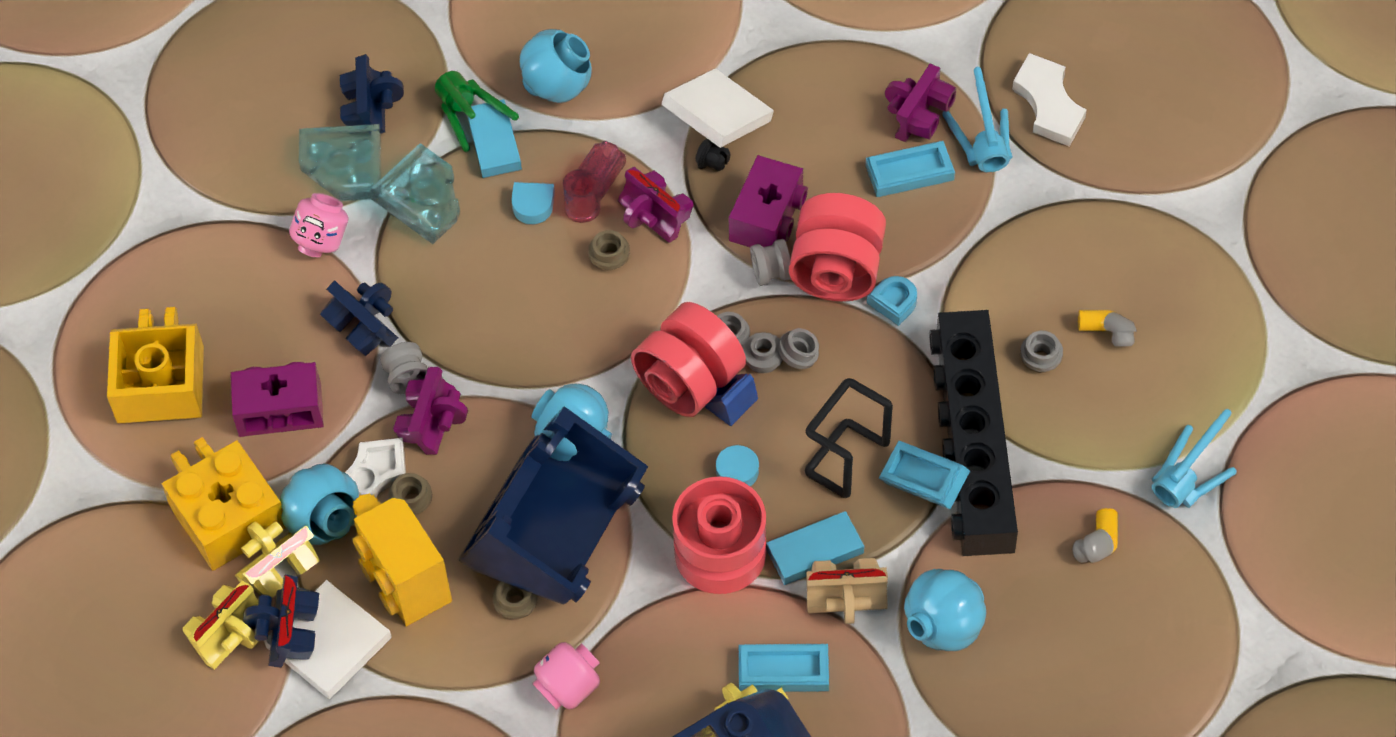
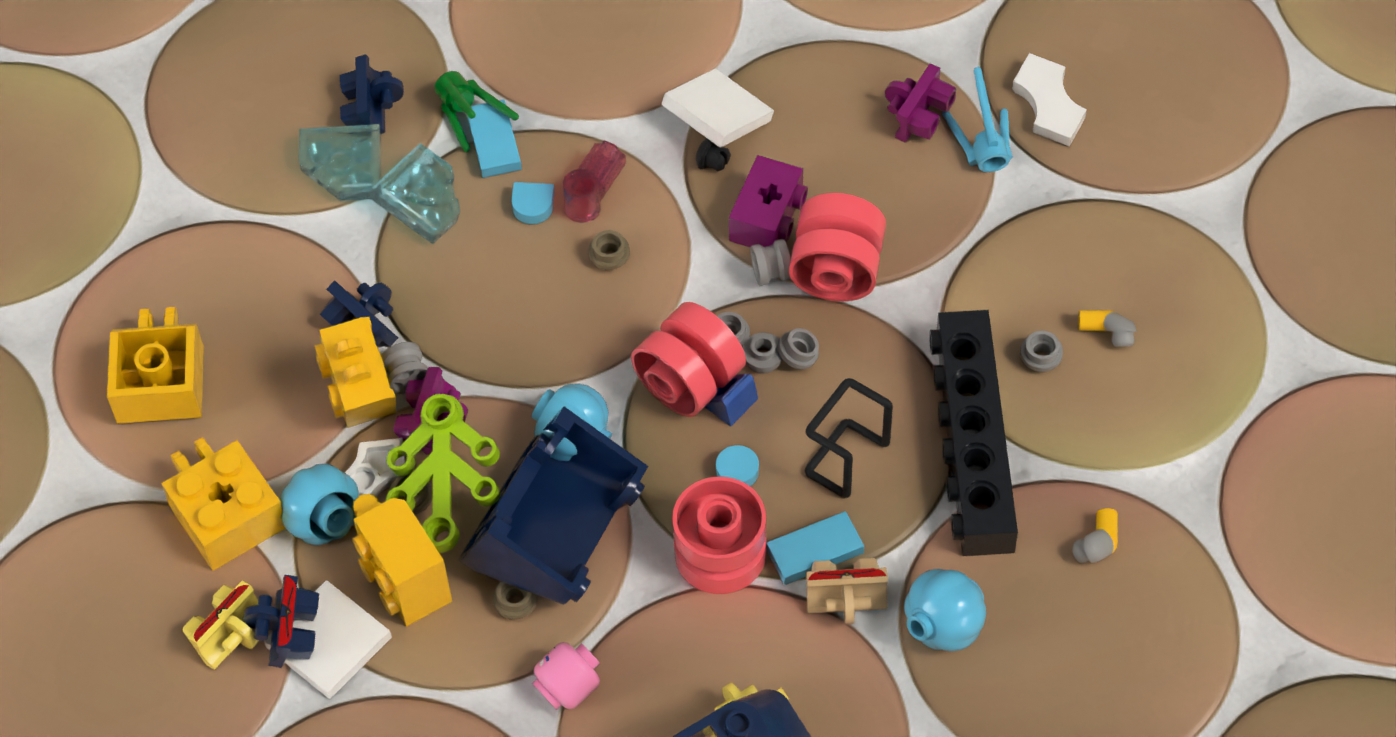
magenta brick [230,362,324,437] -> none
light yellow hips [235,521,320,598] -> none
bright pink head [289,193,349,257] -> none
medium azure plant [519,29,592,103] -> none
magenta hips [618,167,694,243] -> none
medium azure tile [739,644,829,692] -> none
medium azure tile [865,141,955,197] -> none
medium azure tile [867,276,917,326] -> none
medium azure tile [879,440,970,509] -> none
medium azure plant [1151,409,1237,508] -> none
none -> yellow hinge [314,317,396,428]
none -> lime plant [386,394,500,553]

